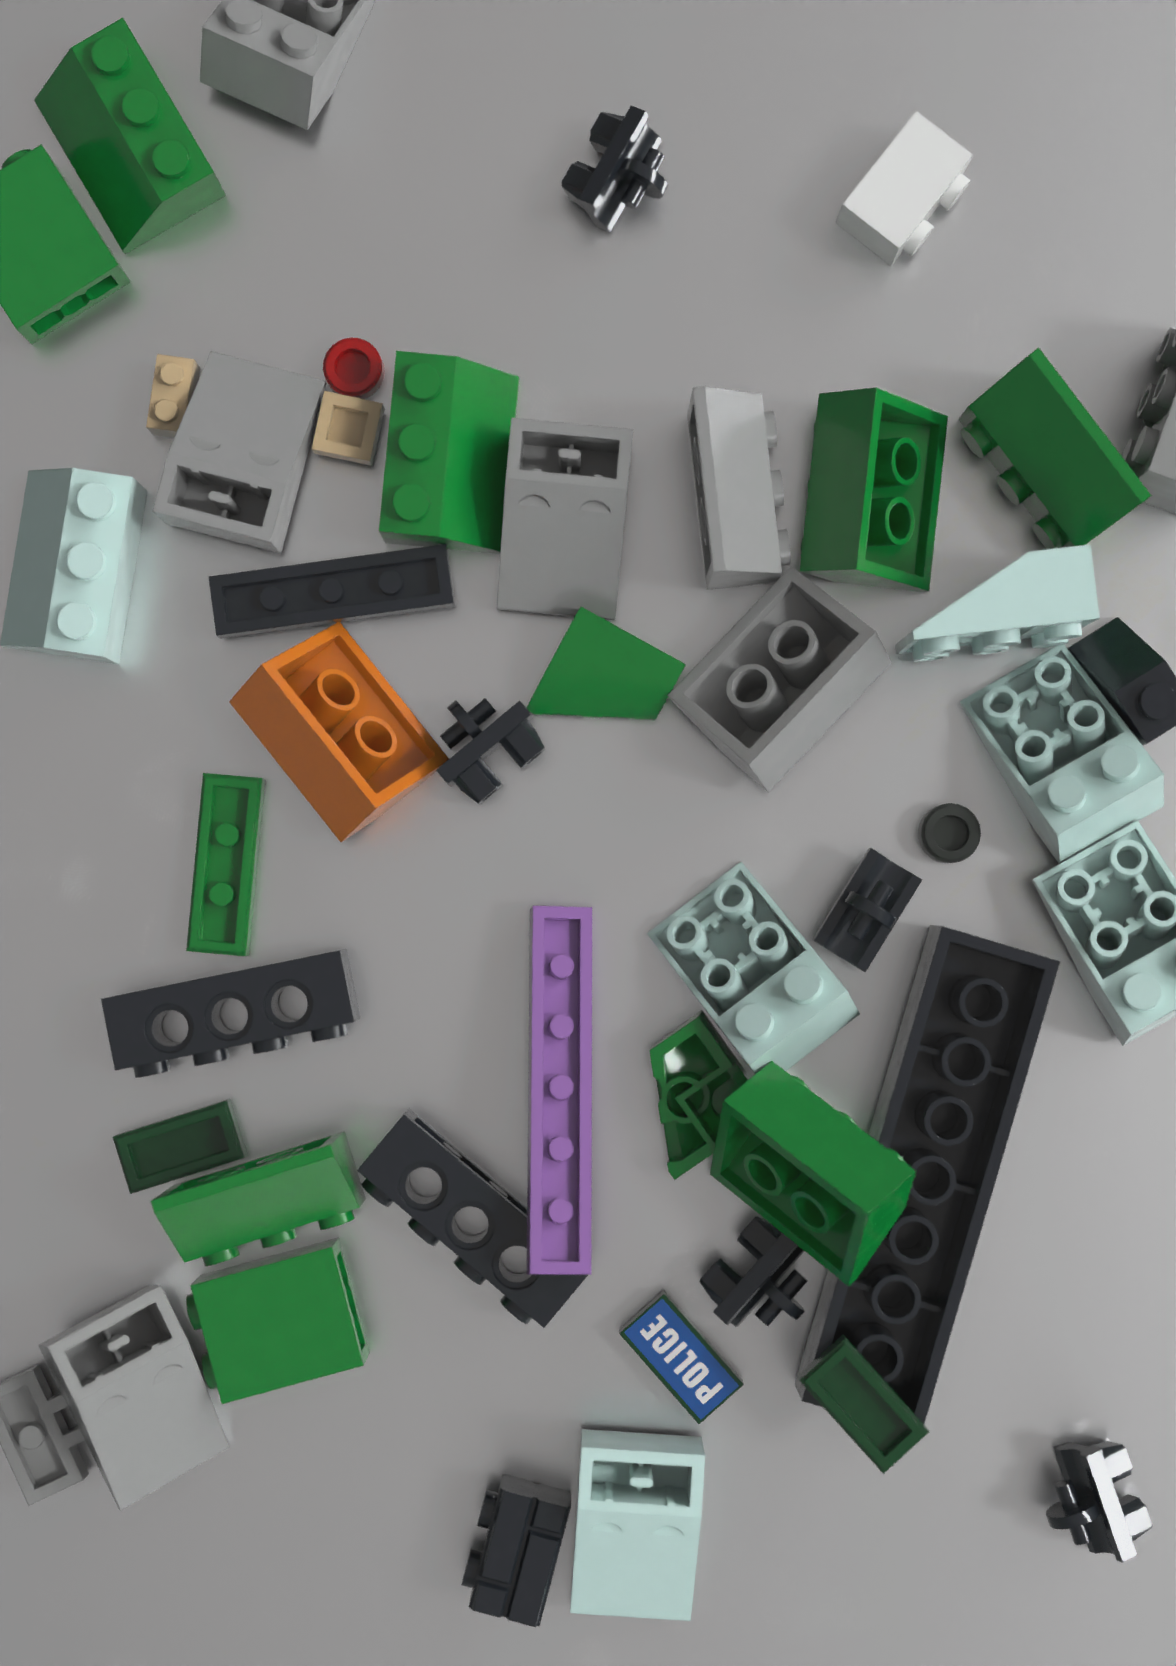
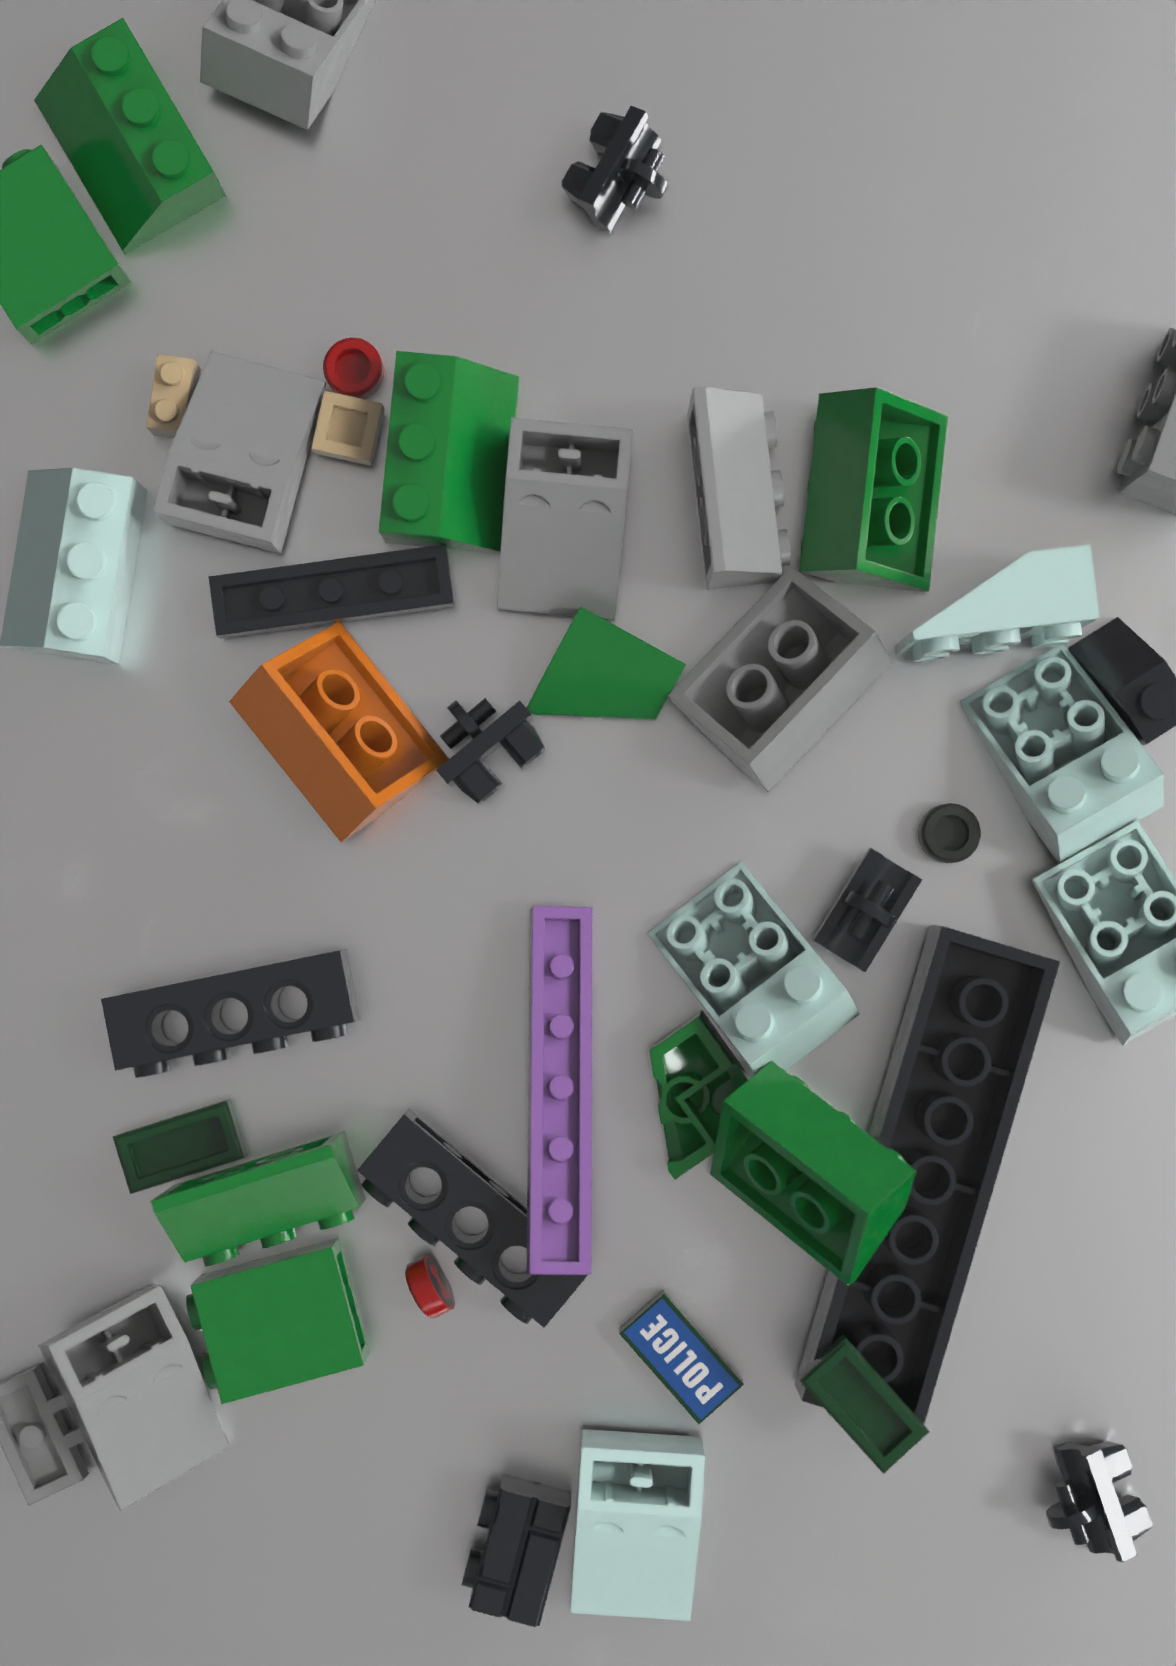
green tile [186,773,265,956] -> none
black hips [699,1216,808,1327] -> none
white brick [836,110,973,266] -> none
green slope [958,347,1152,549] -> none
none -> red tile [405,1254,455,1319]

